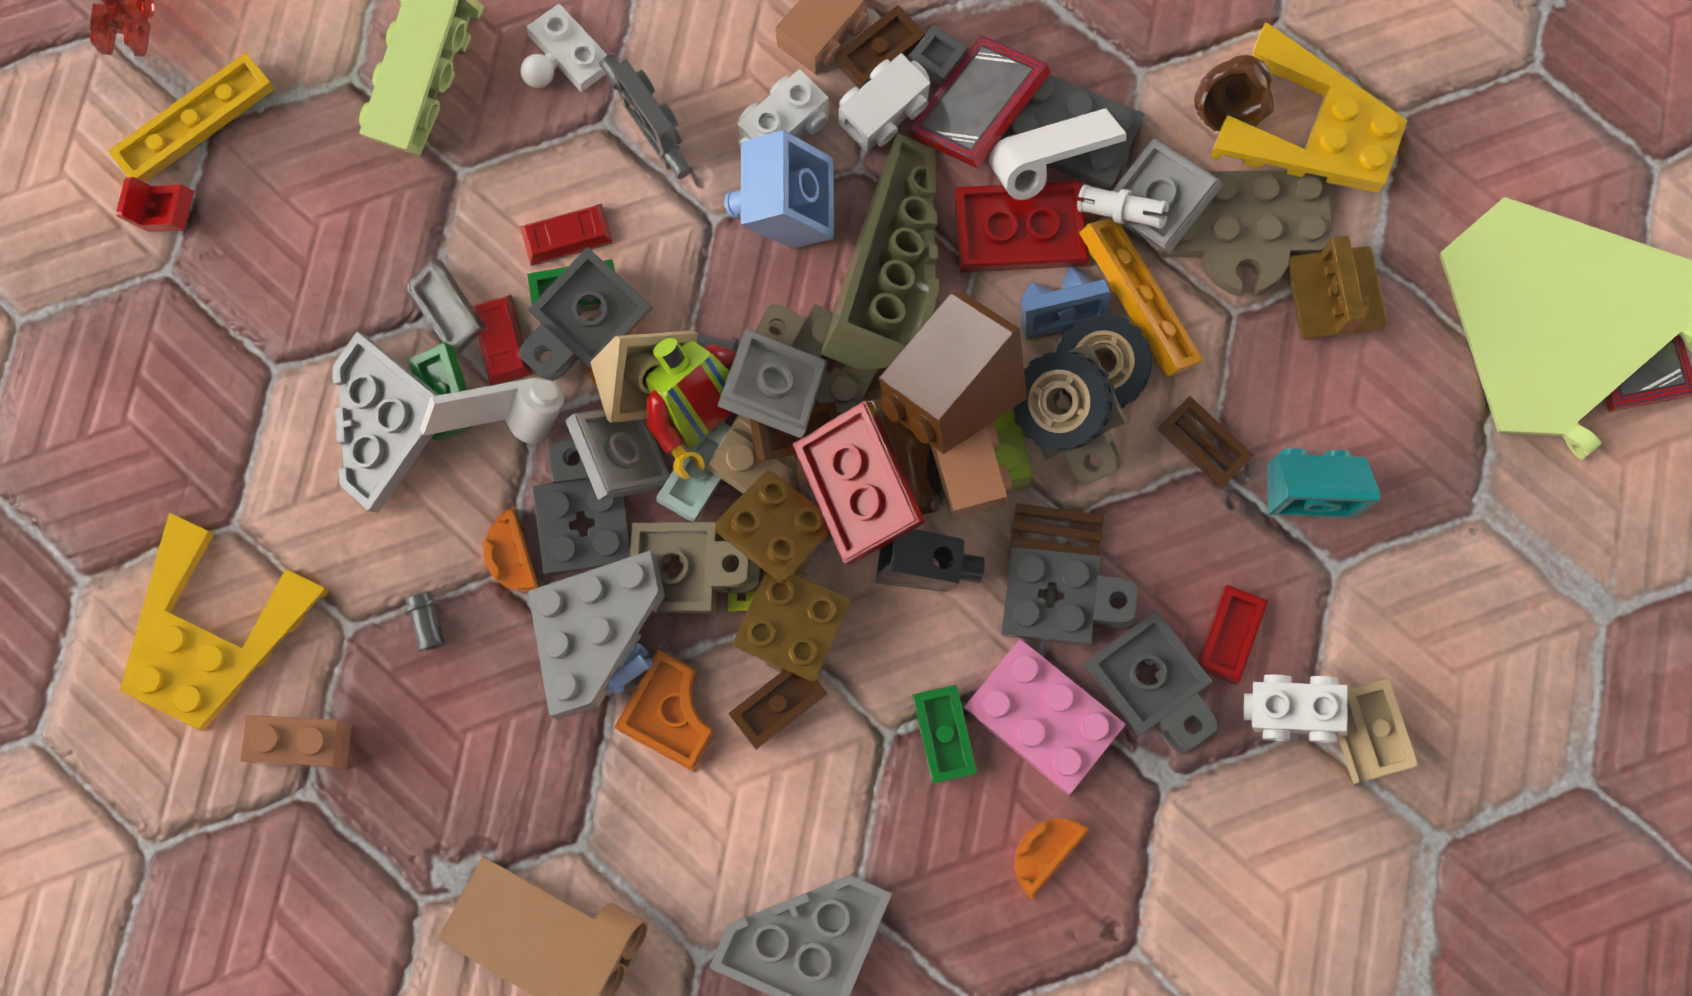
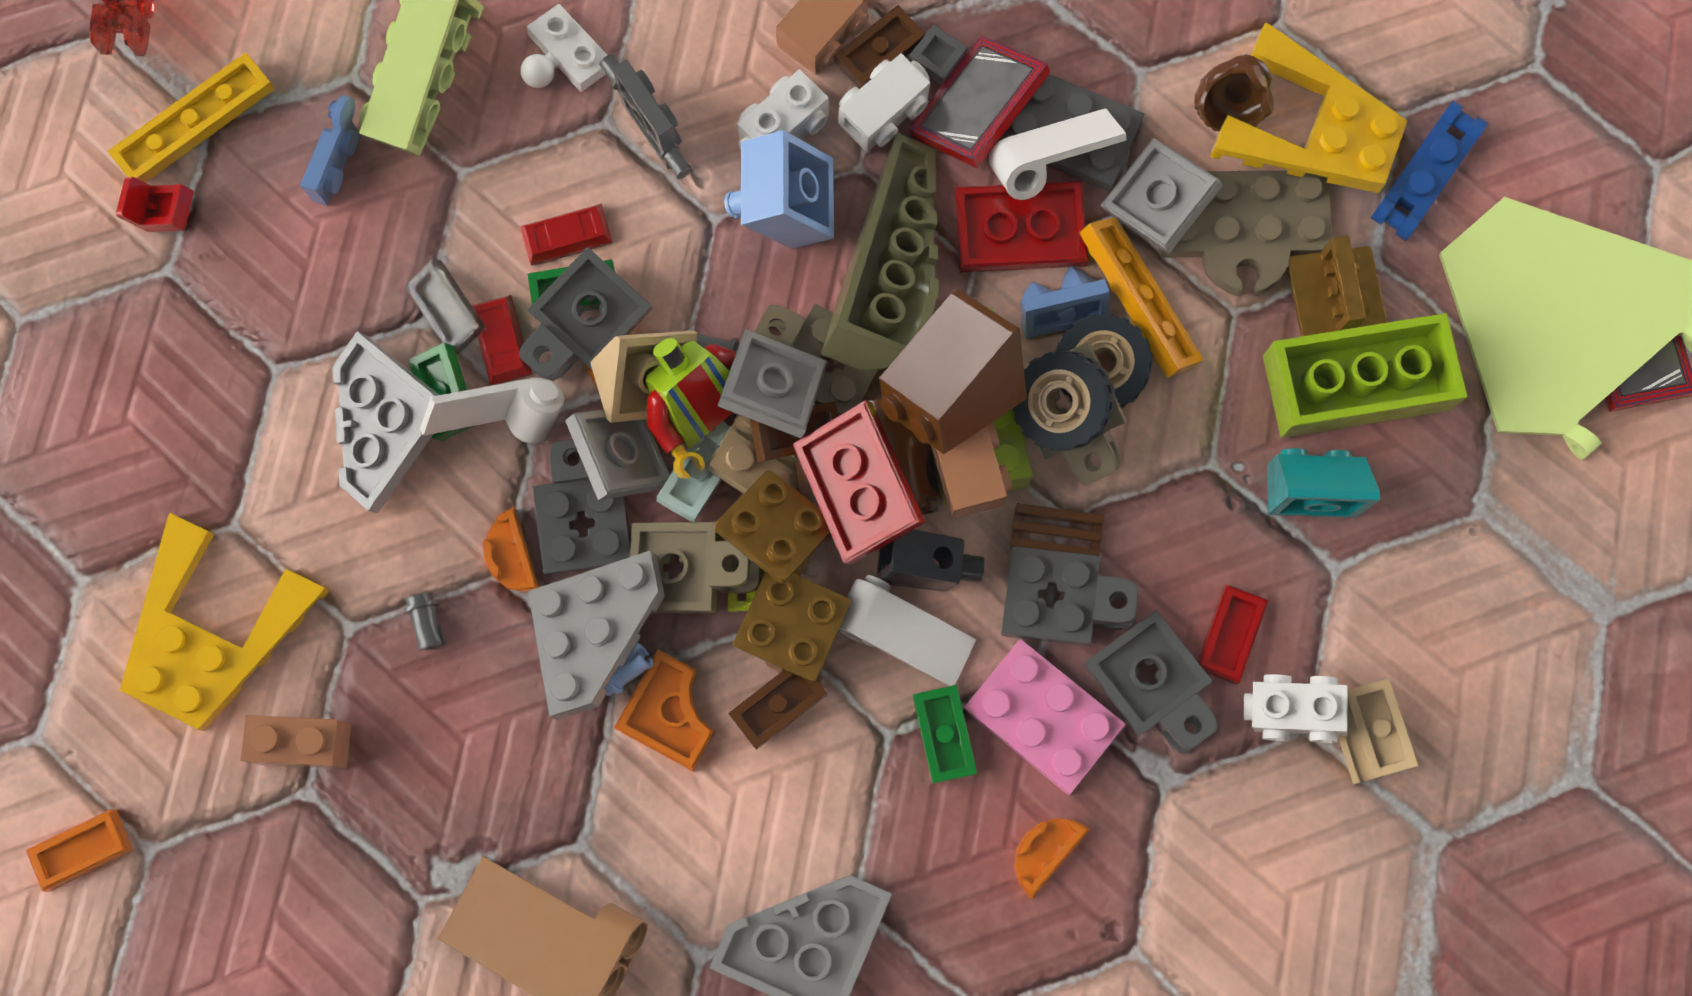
white pin [1077,184,1169,229] -> none
reddish brown tile [1157,396,1254,489] -> none
none -> orange tile [26,809,133,892]
none -> medium blue hinge [300,95,359,206]
none -> white door [838,575,977,686]
none -> lime brick [1263,313,1467,438]
none -> blue plate [1370,100,1489,241]

